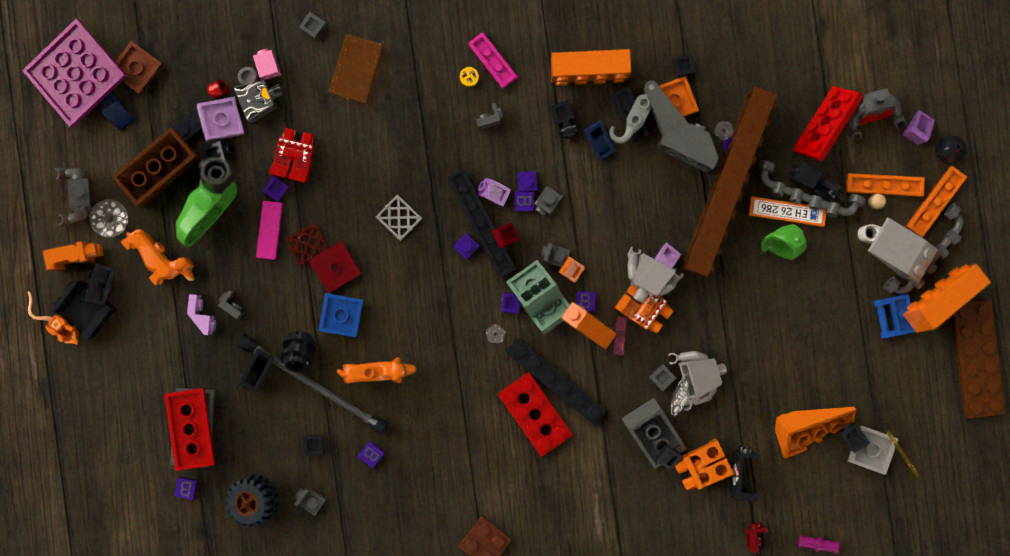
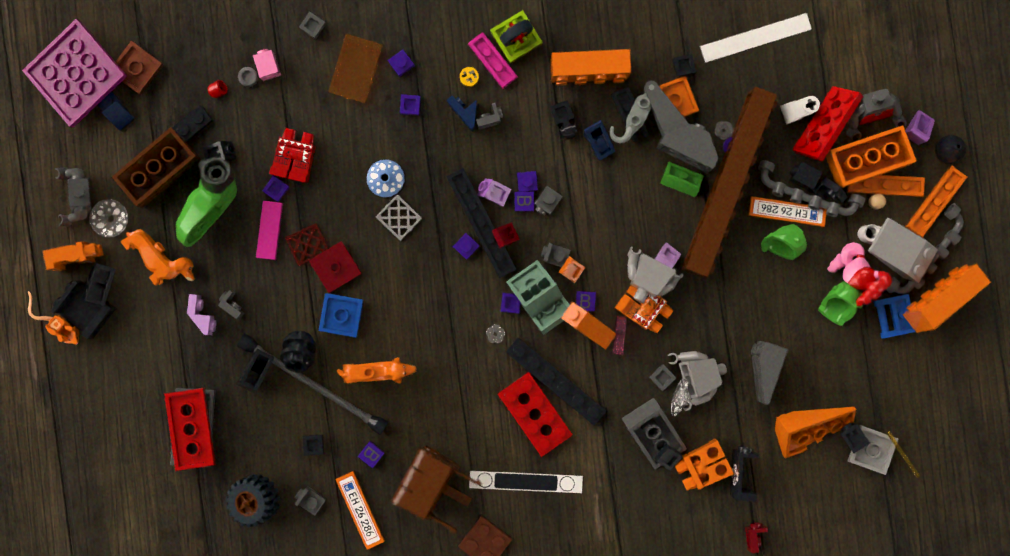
dark purple tile [174,477,198,500] -> none
lavender tile [196,97,244,142] -> none
dark grey torso [234,80,284,123] -> none
magenta pin [798,535,839,554] -> none
reddish brown plate [952,300,1005,419] -> none
none -> tile [335,471,385,550]
none -> medium blue dish [367,160,404,197]
none -> dark purple plate [388,49,414,77]
none -> reddish brown piece [392,446,482,532]
none -> dark purple tile [400,94,421,116]
none -> dark blue slope [447,95,477,131]
none -> sticker [469,471,583,493]
none -> lime plate [490,10,543,63]
none -> bright green slope [660,162,704,197]
none -> white sticker [700,13,812,62]
none -> dark grey slope [751,341,788,405]
none -> white piece [780,96,820,124]
none -> bright green helmet [818,281,863,326]
none -> orange brick [826,125,916,188]
none -> hair [827,242,892,307]

